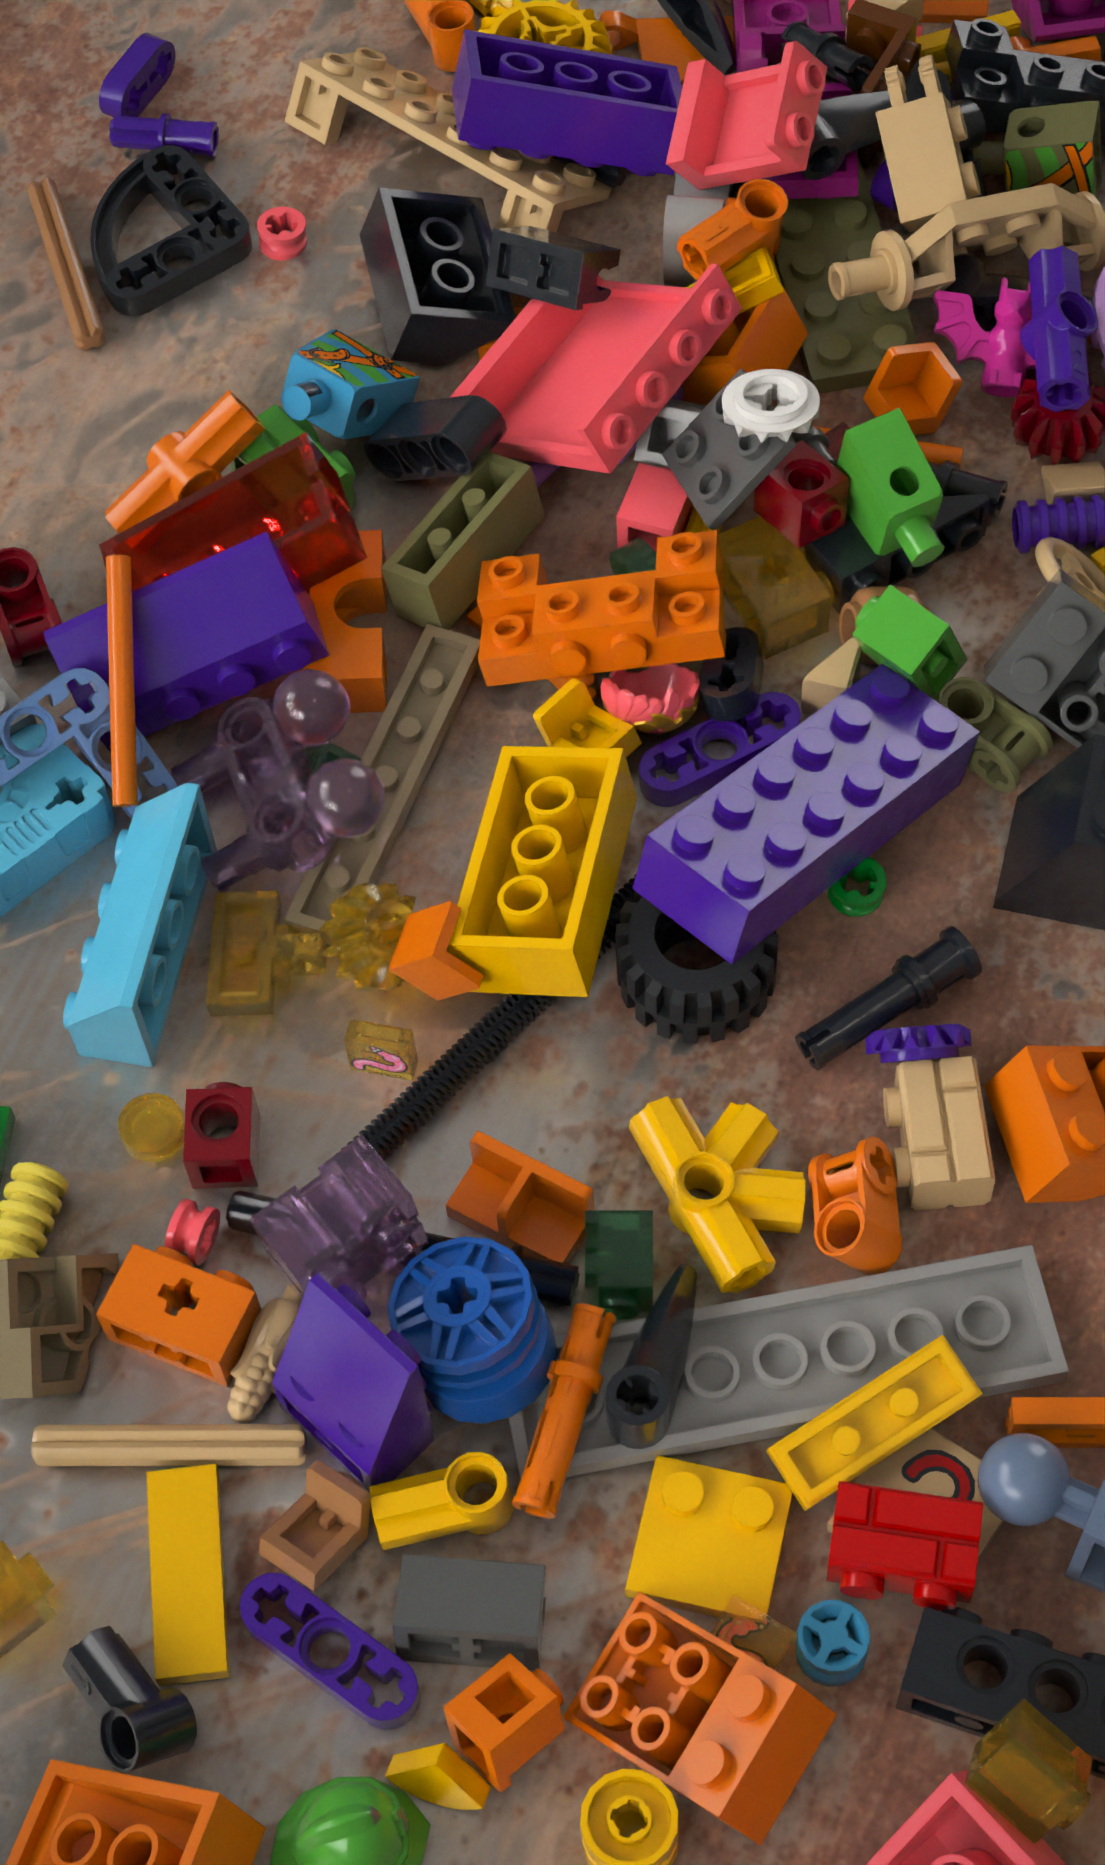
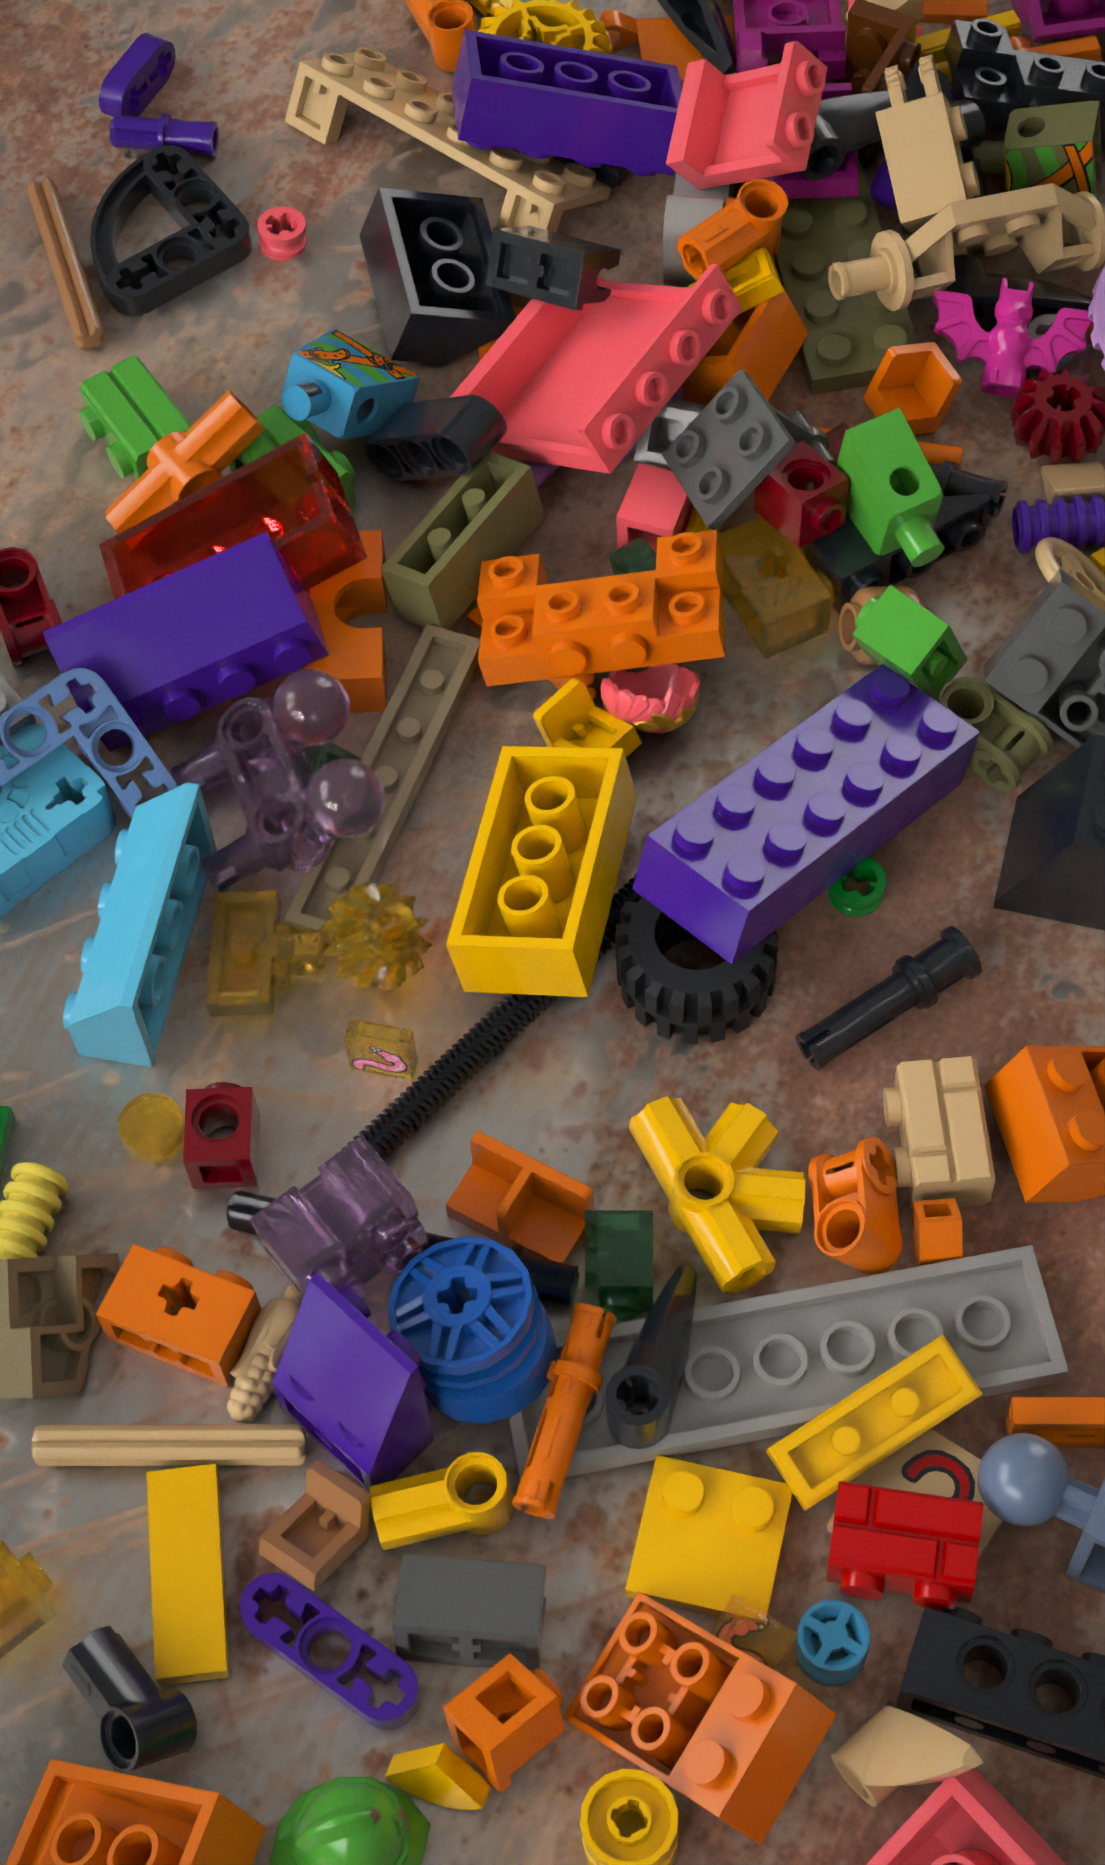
orange piece [106,555,138,807] -> none
coral bush [164,1198,221,1266] -> none
orange panel [388,901,484,1001] -> none
dark purple beam [639,692,801,807] -> none
black beam [699,627,764,722] -> none
white gear [722,369,820,444] -> none
black pin [780,21,875,91] -> none
tan slope [801,637,862,715] -> none
dark purple gear [865,1024,972,1063] -> none
clear yellow brick [965,1699,1093,1844] -> none
dark purple piece [1020,246,1098,412] -> none
none -> bright green brick [78,355,192,481]
none -> tan piece [831,1706,984,1807]
none -> orange piece [912,1198,963,1267]

